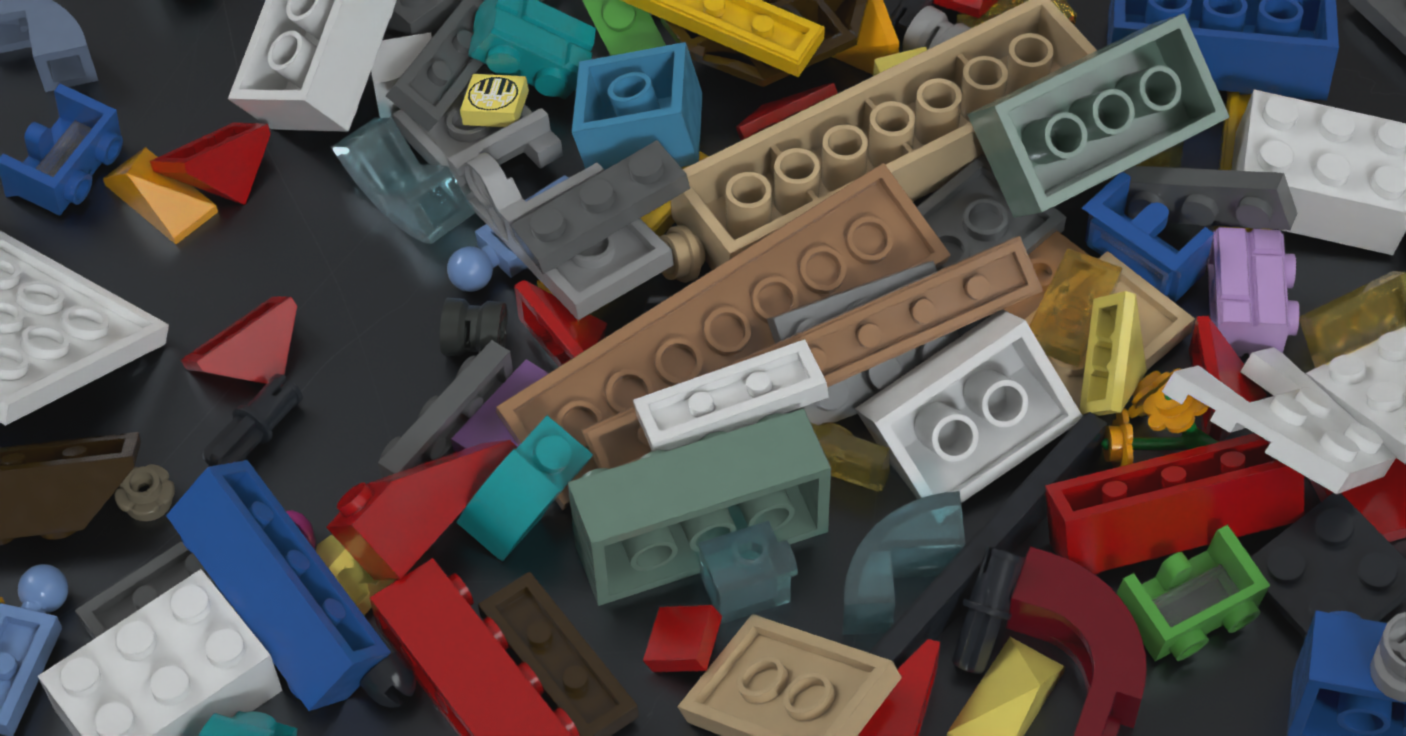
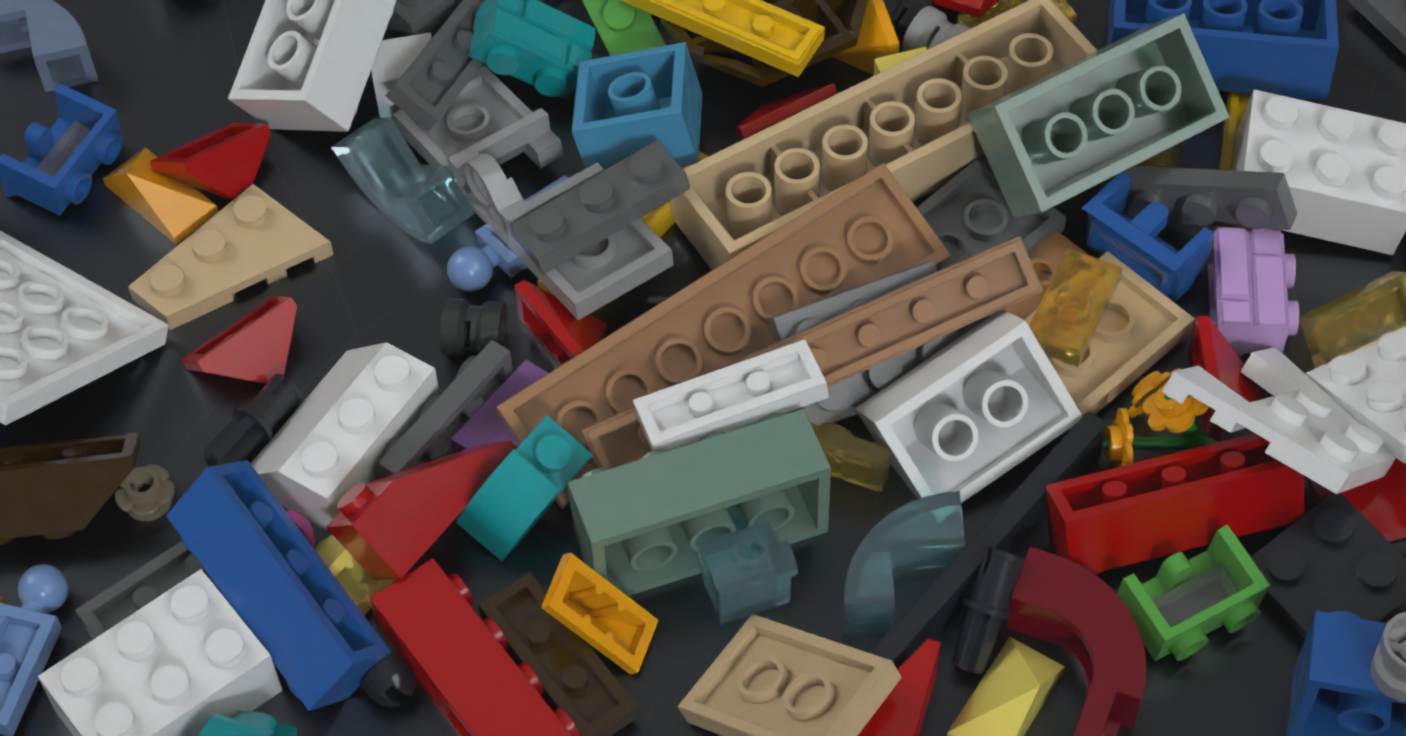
light yellow tile [460,74,529,127] -> none
red tile [643,605,722,672] -> none
tan plate [659,225,705,283] -> none
light yellow slope [1079,291,1147,416] -> none
none -> tan wing [128,184,334,330]
none -> white slope [251,342,440,532]
none -> light orange slope [541,553,659,674]

